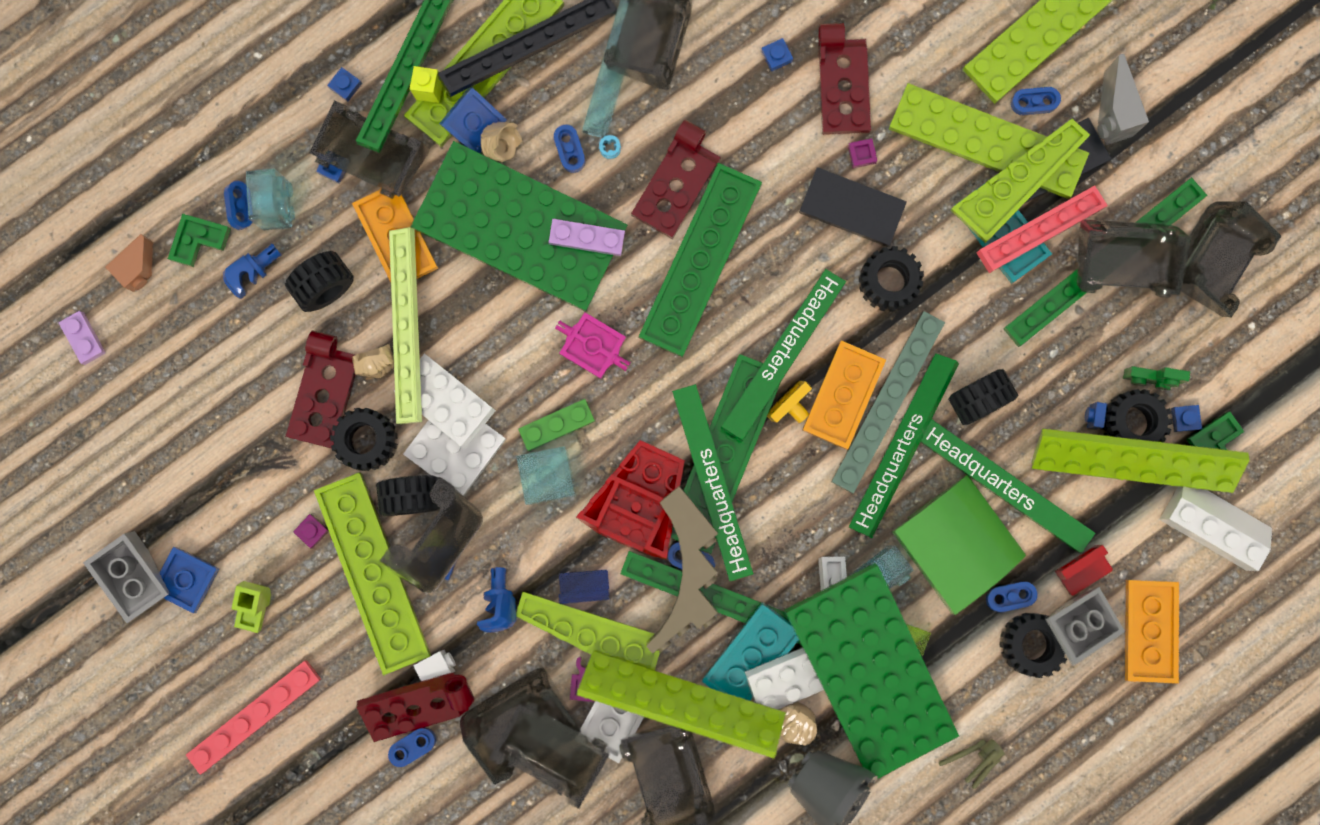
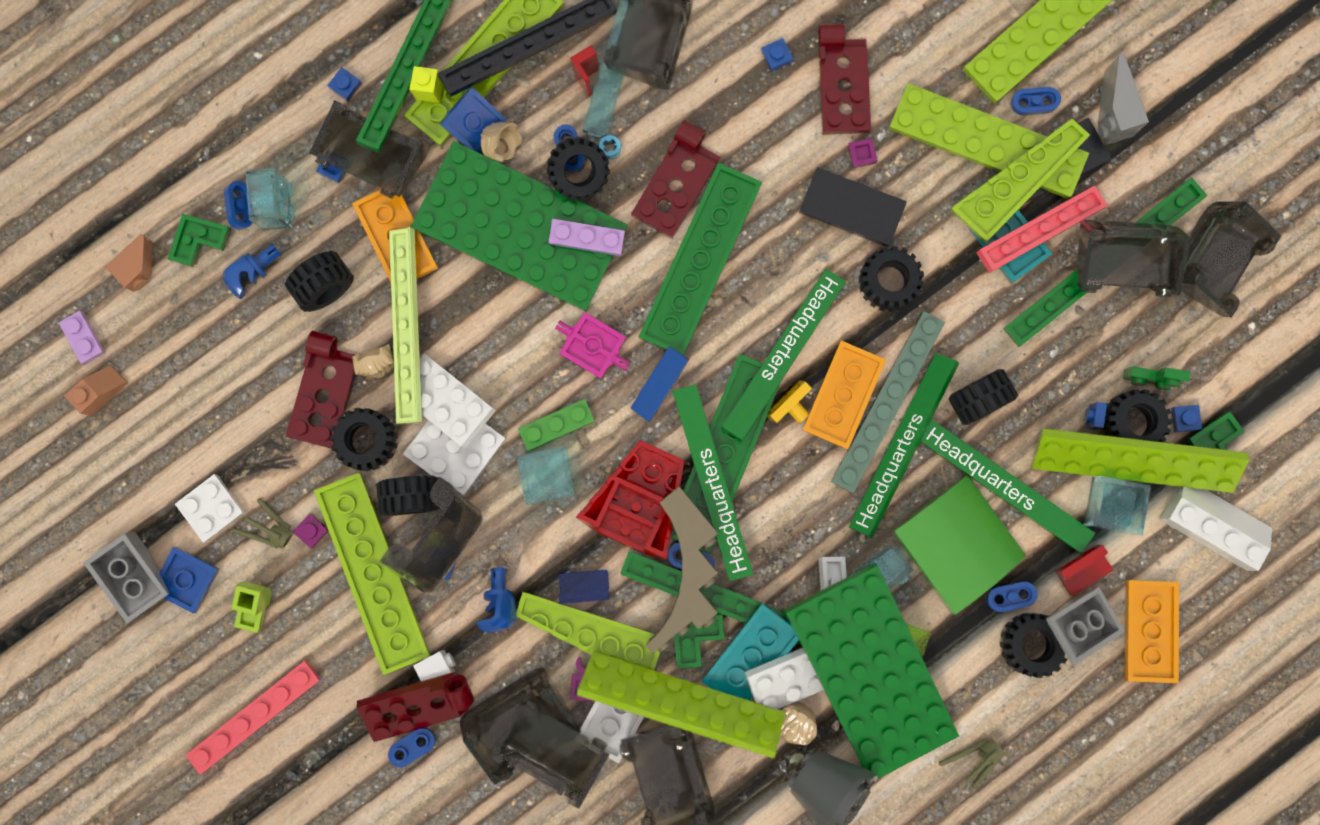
none -> nougat slope [64,365,128,416]
none -> white plate [175,474,245,543]
none -> olive plant [232,498,293,549]
none -> black tyre [547,137,610,201]
none -> red panel [571,46,599,97]
none -> blue slope [630,346,690,422]
none -> green plate [674,614,724,669]
none -> clear light blue brick [1084,476,1151,535]

